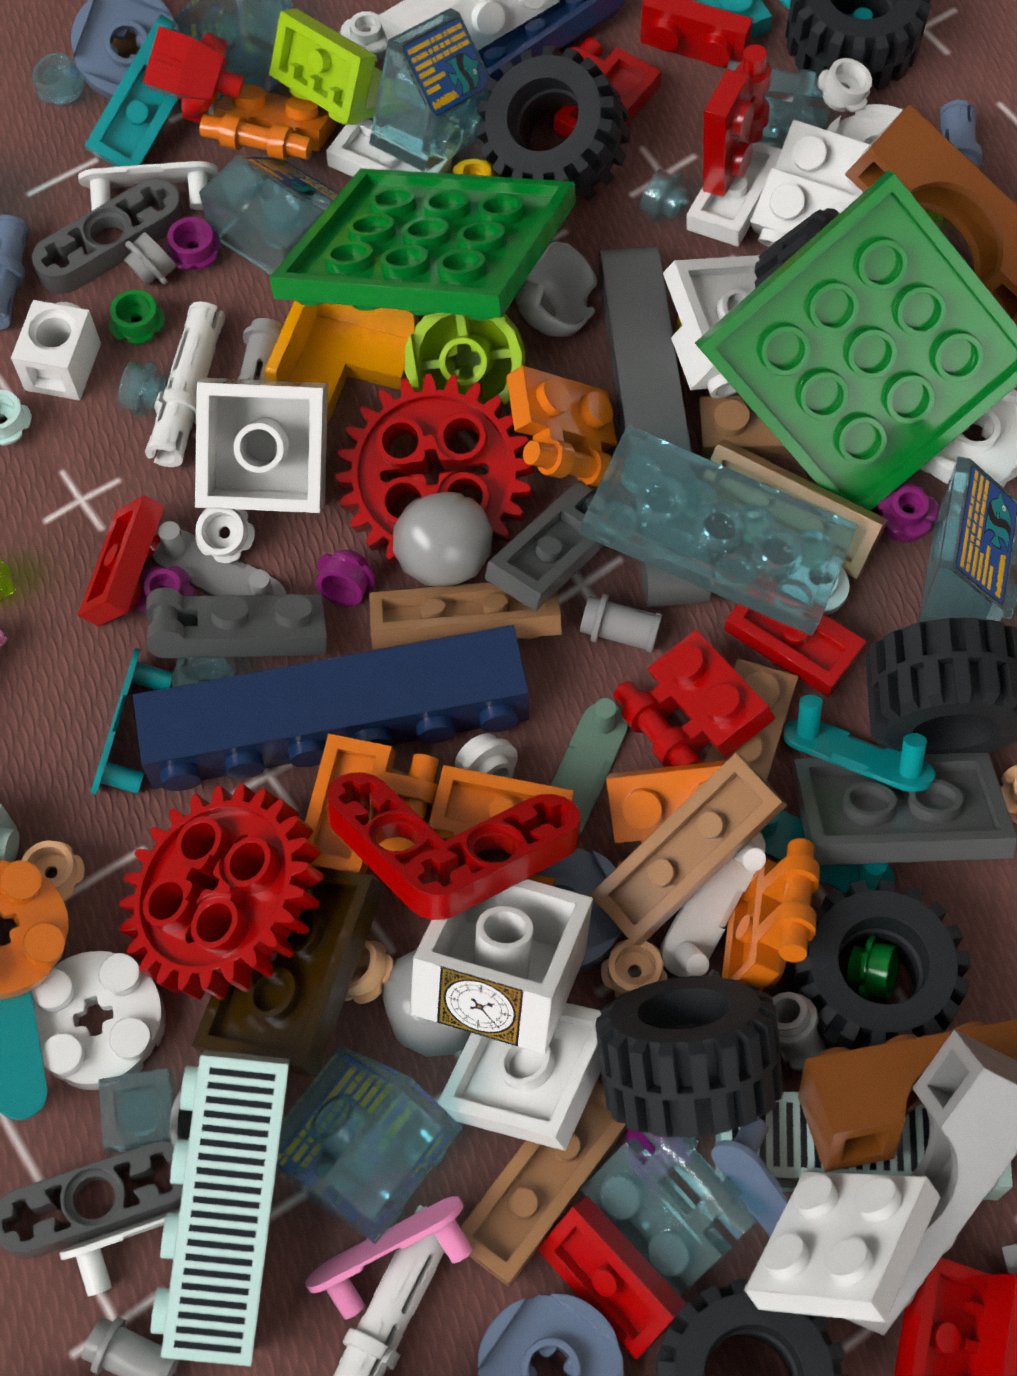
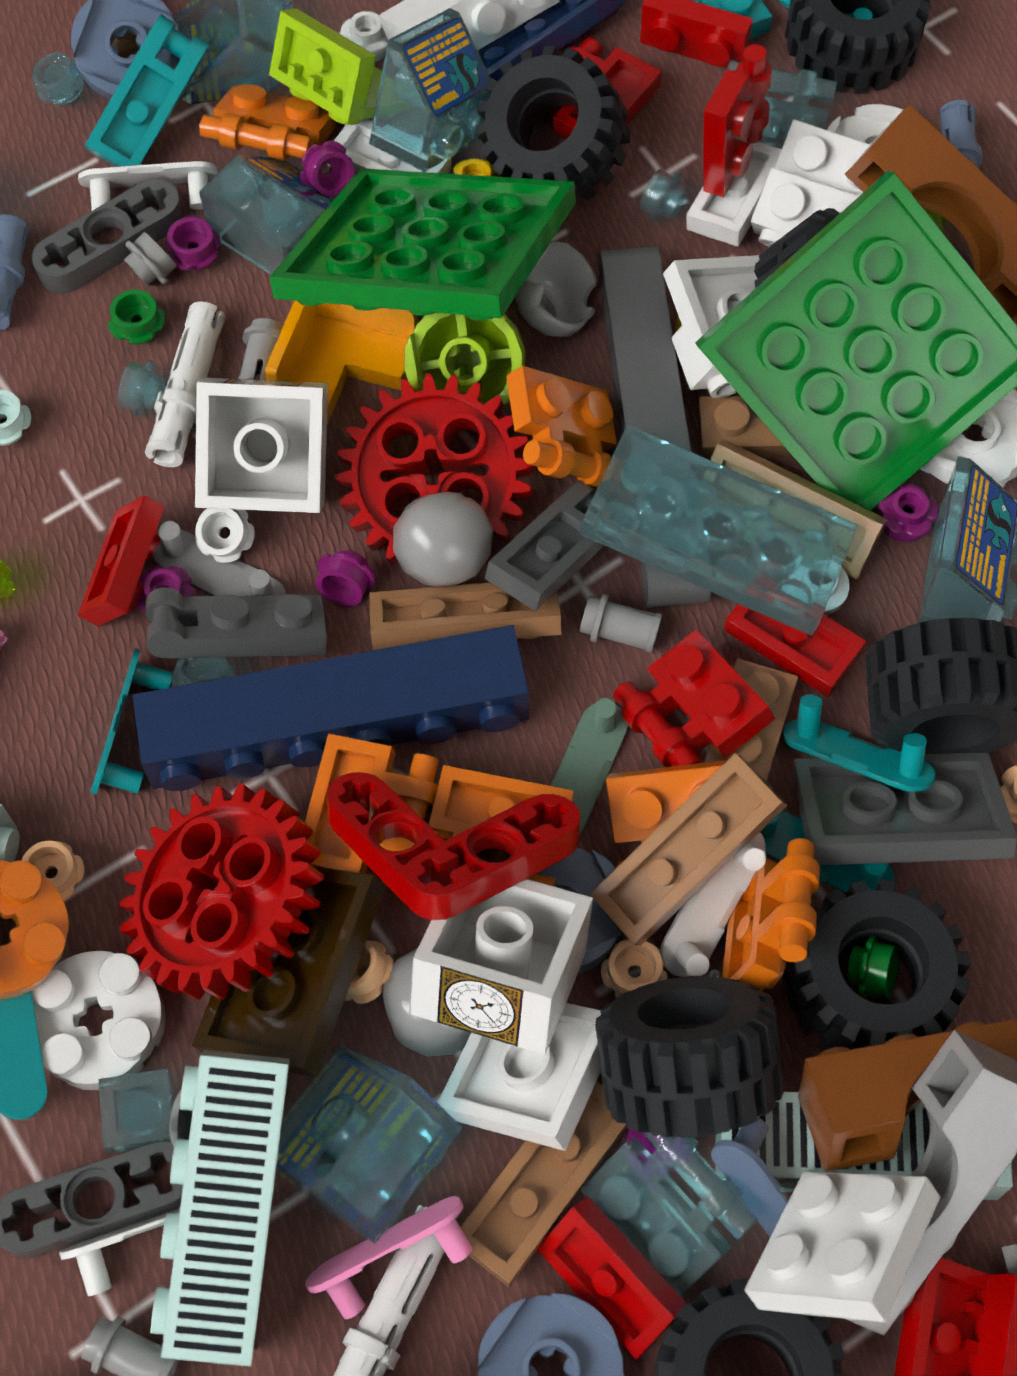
white brick [11,300,101,401] -> none
red piece [143,26,245,124] -> none
white plate [455,733,518,778] -> none
light grey pin [772,992,826,1072] -> none
white plate [818,58,872,112] -> none
none -> magenta plate [300,141,355,197]

